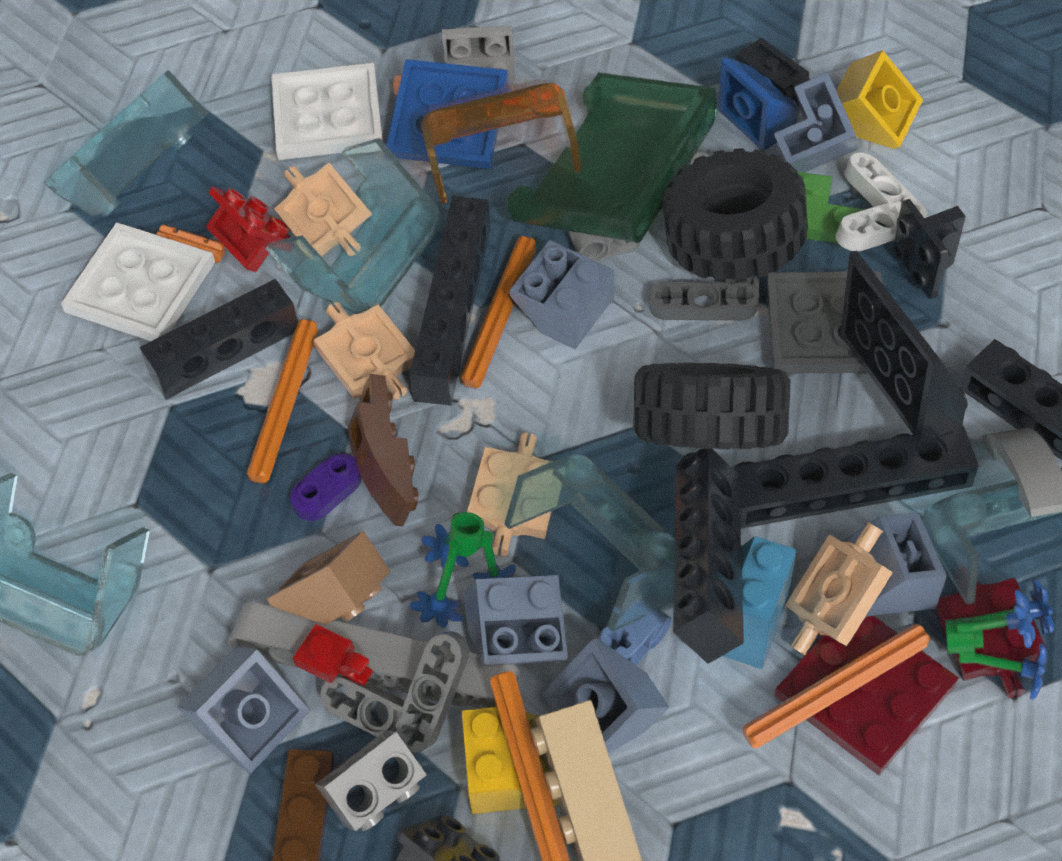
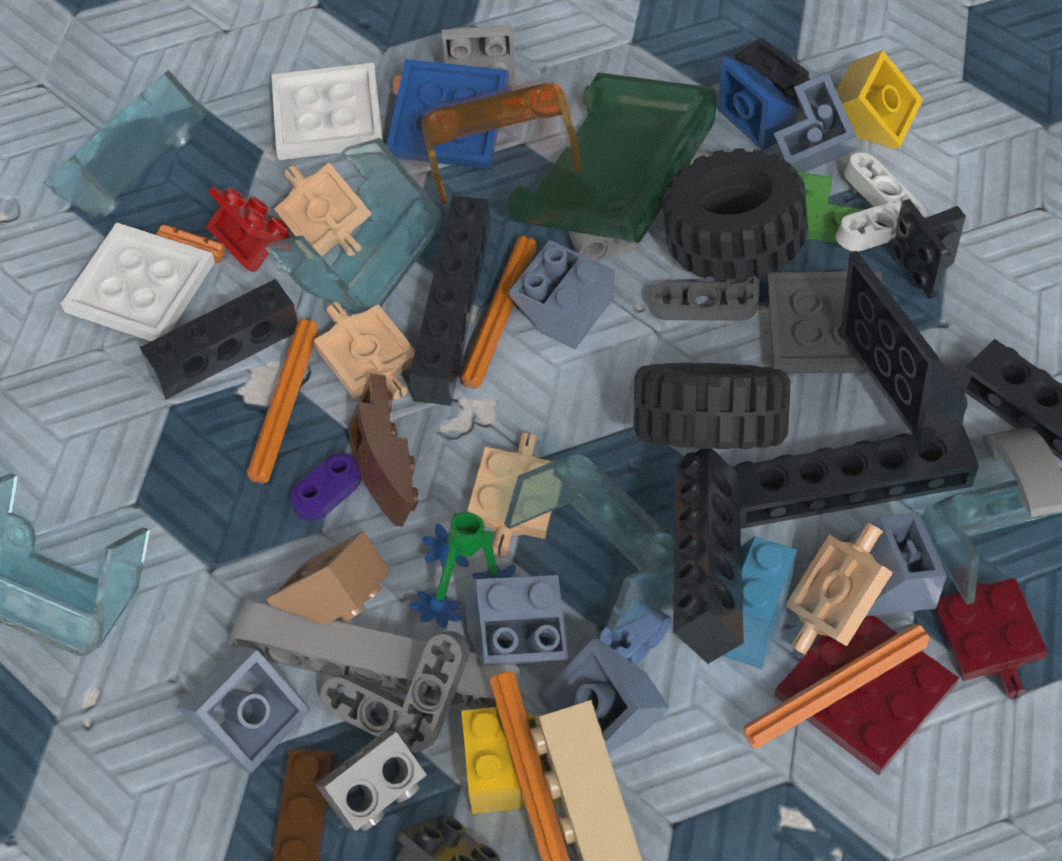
red plate [292,624,373,686] -> none
plant [945,580,1054,700] -> none

